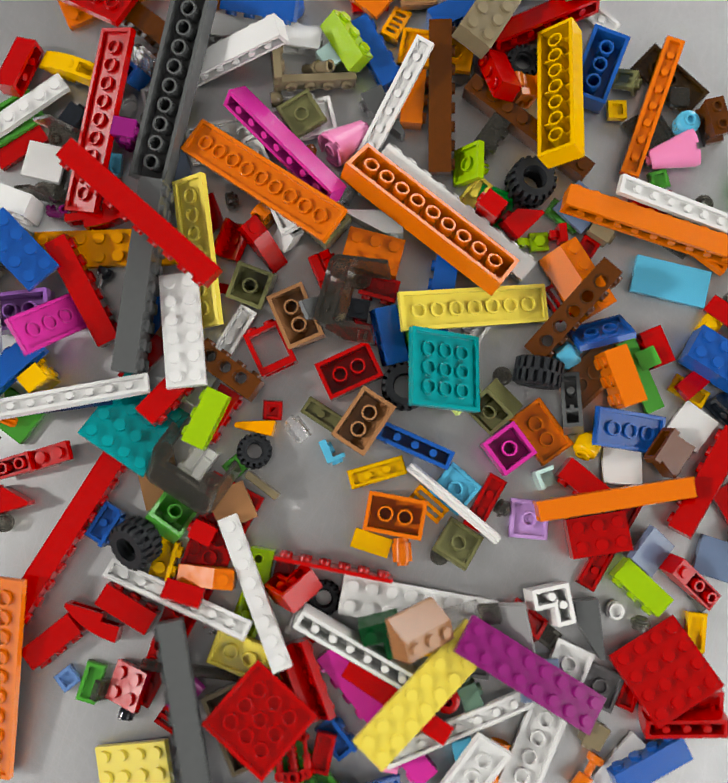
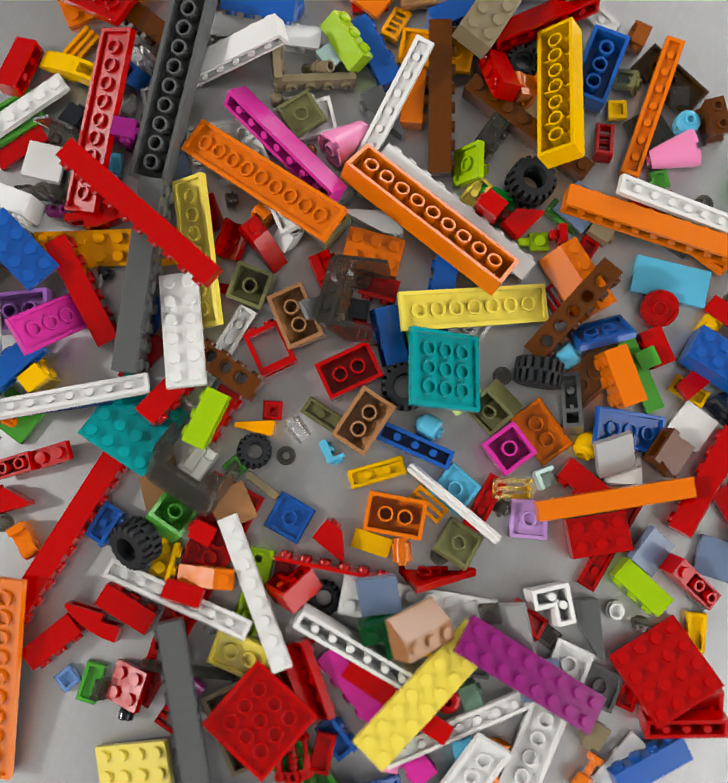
none -> orange leg [5,520,42,560]
none -> light orange tile [62,25,100,59]
none -> blue tile [264,491,316,544]
none -> clear smoke plate [276,446,296,465]
none -> red slope [312,518,345,563]
none -> sand blue tile [355,573,402,617]
none -> red wing [398,566,476,594]
none -> medium azure head [414,413,444,441]
none -> clear yellow tile [493,478,532,499]
none -> red slope [591,122,615,164]
none -> light grey tile [593,430,636,478]
none -> dark orange brick [626,19,653,55]
none -> red tile [639,289,679,327]

